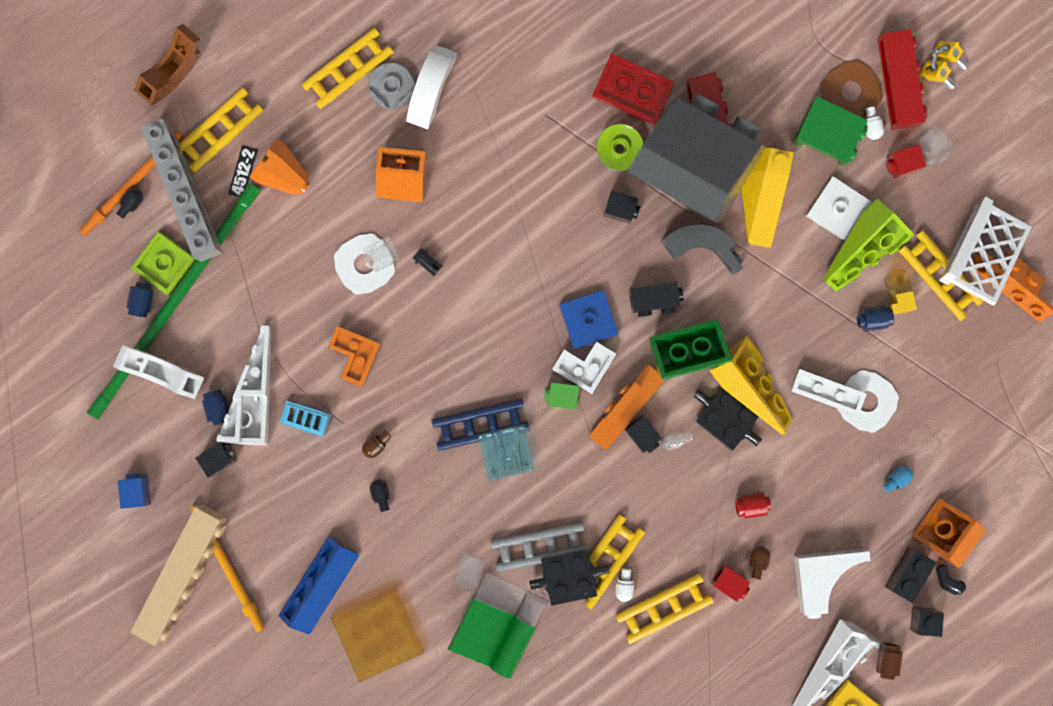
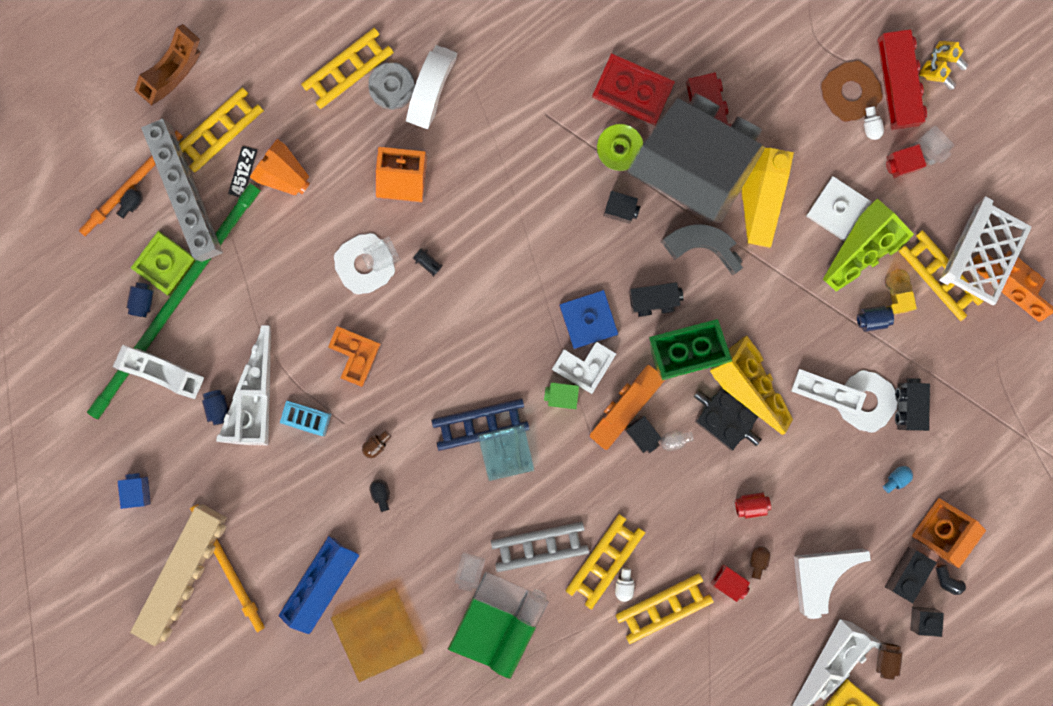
black brick [195,442,237,478] -> none
black plate [529,549,610,606] -> none
green panel [792,96,868,166] -> none
none -> black brick [895,378,930,431]

